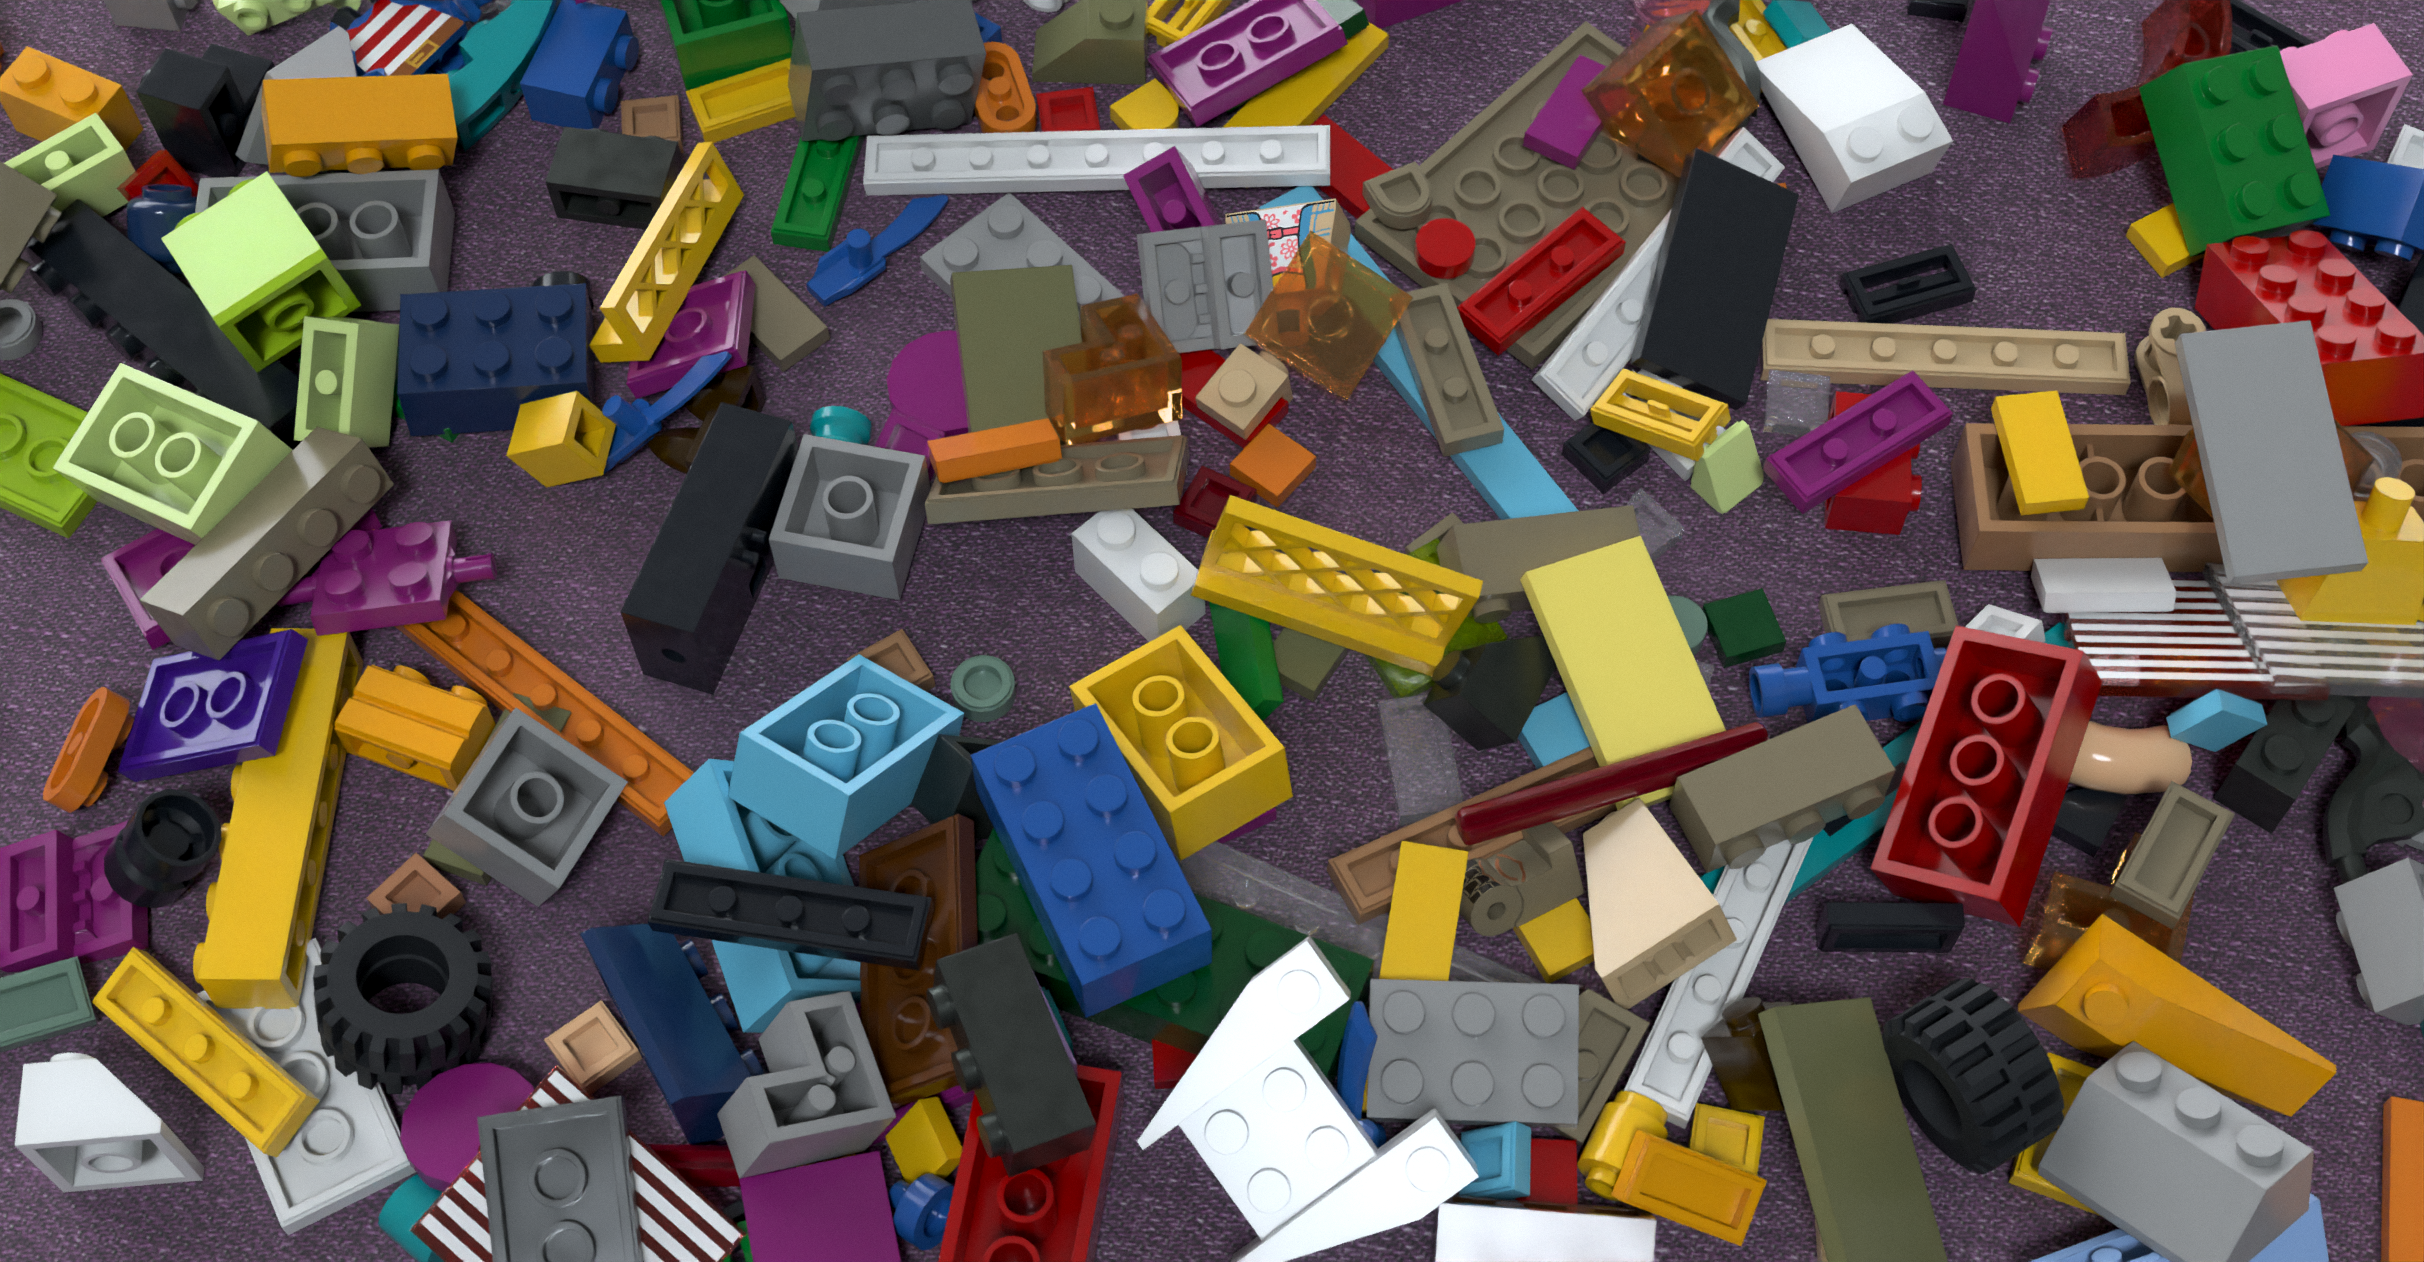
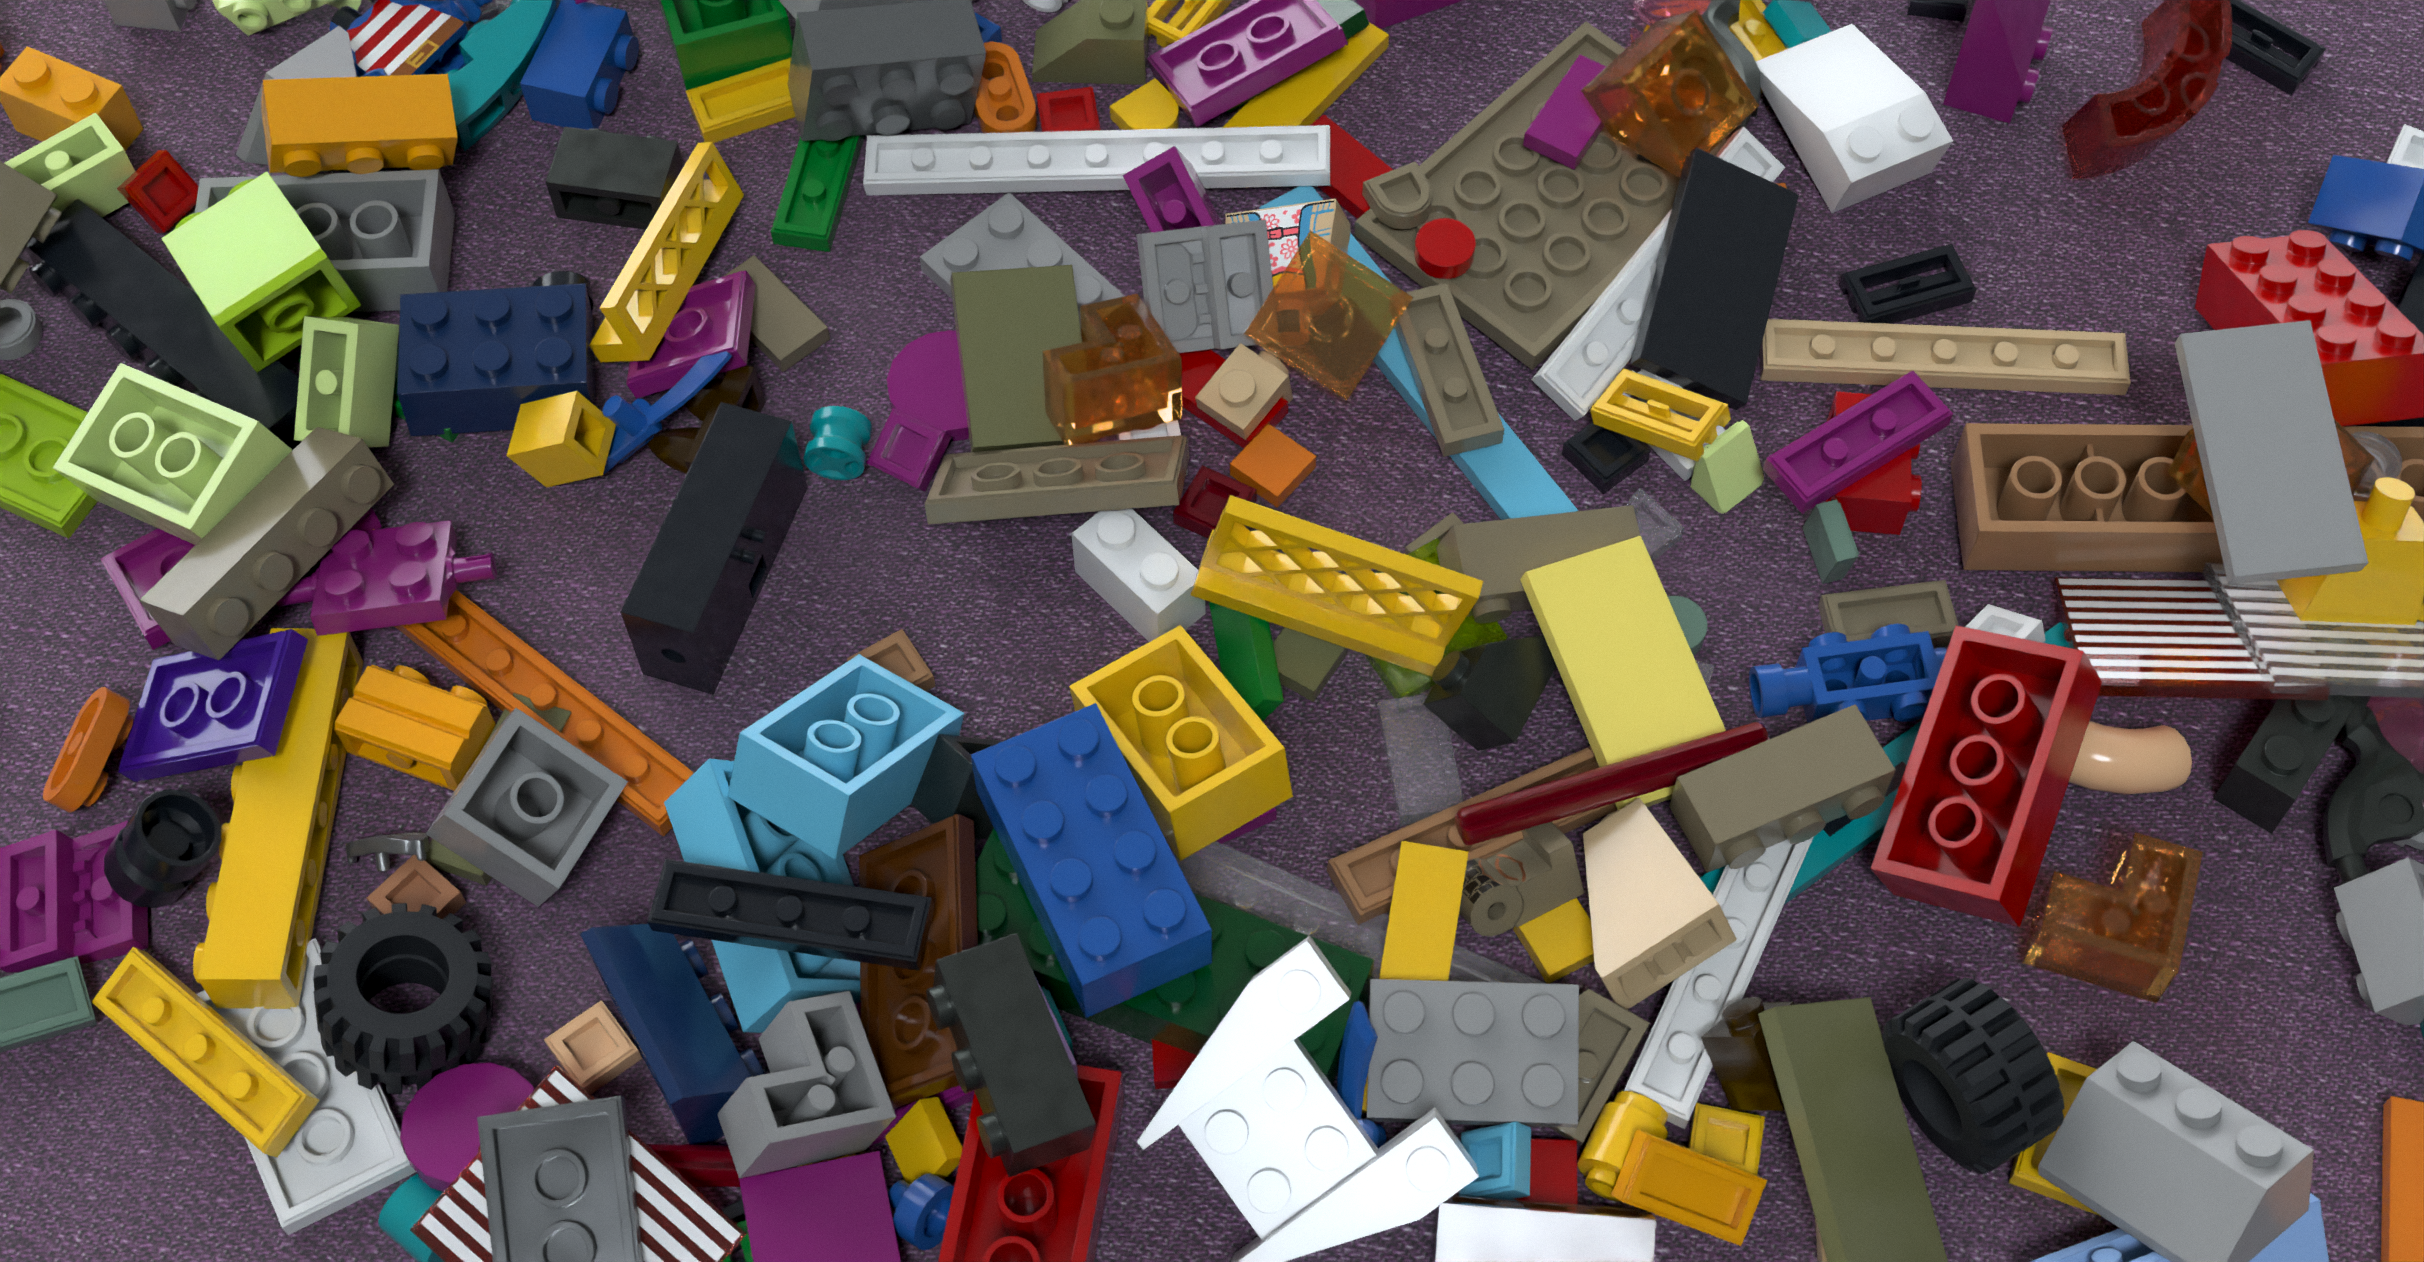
white slope [15,1053,204,1192] -> none
dark blue head [127,184,197,273] -> none
black brick [136,43,275,178] -> none
medium nougat tile [621,95,684,153] -> none
light grey brick [769,434,931,600] -> none
blue piece [806,195,948,307] -> none
orange tile [927,418,1062,484] -> none
sand green tile [951,655,1016,722] -> none
red tile [1457,207,1626,356] -> none
medium azure tile [1518,692,1590,769] -> none
dark green tile [1702,588,1786,668] -> none
clear tile [1763,369,1830,436] -> none
black tile [1815,902,1965,953] -> none
yellow tile [1991,390,2089,516] -> none
light orange wedge [2018,914,2336,1117] -> none
white tile [2031,558,2177,613] -> none
black tile [2051,788,2127,857] -> none
dark tan tile [2109,781,2235,929] -> none
yellow tile [2126,202,2205,278] -> none
tan piece [2134,308,2206,425] -> none
green brick [2139,45,2330,257] -> none
medium azure tile [2166,689,2267,752] -> none
bright pink brick [2280,23,2413,169] -> none
none -> flat silver piece [345,832,429,871]
none -> sand green tile [1802,499,1859,584]

